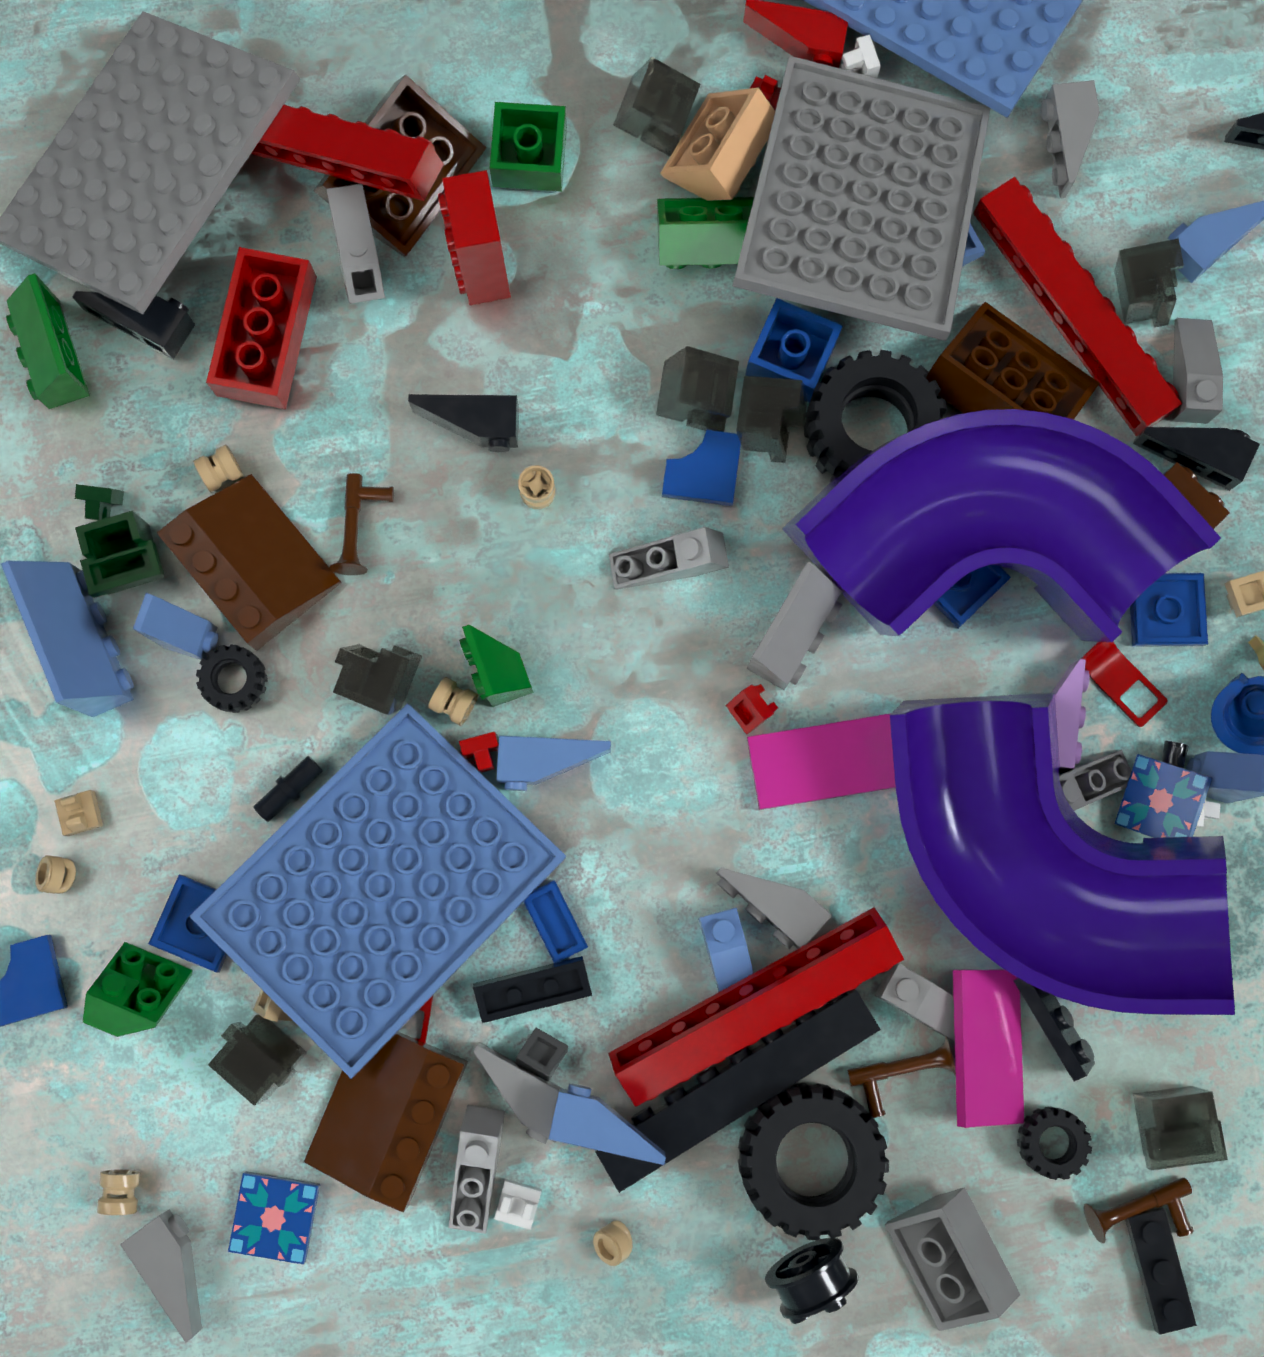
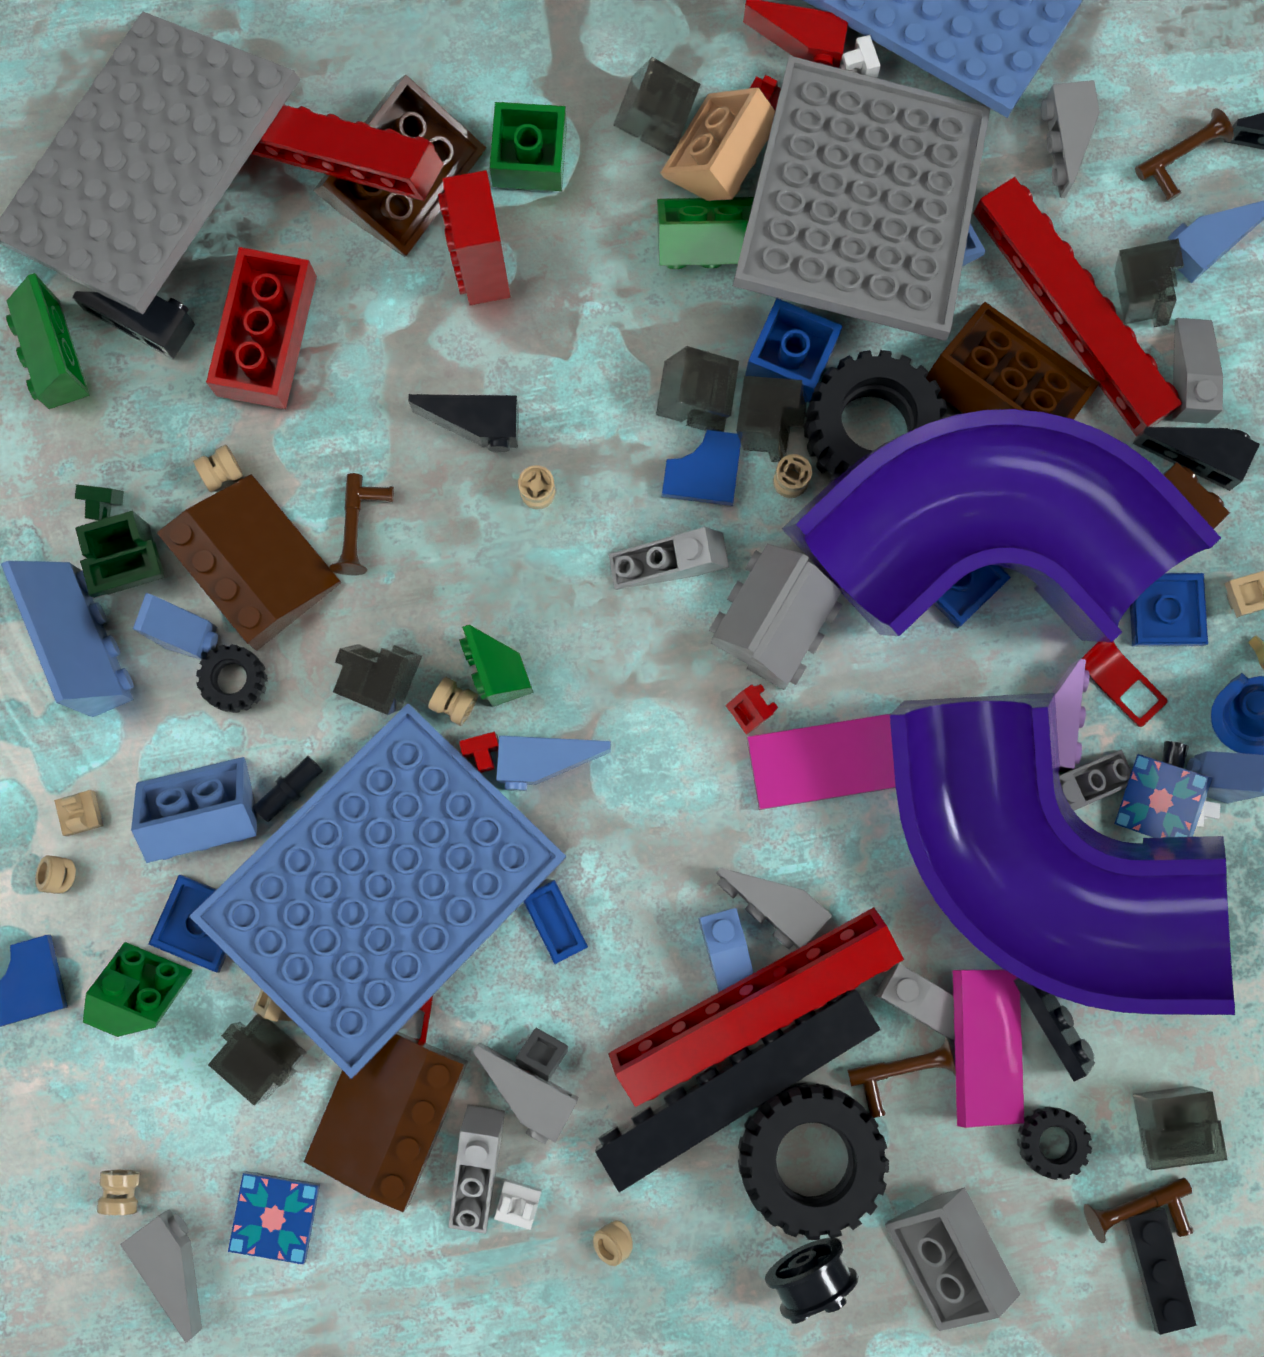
light grey slope [326,184,385,304] -> none
black plate [473,956,592,1023] -> none
medium blue slope [549,1084,666,1165] -> none
none -> medium blue slope [131,757,257,863]
none -> light grey slope [709,544,809,664]
none -> tan wheel [773,454,812,498]
none -> reddish brown piece [1135,108,1234,202]

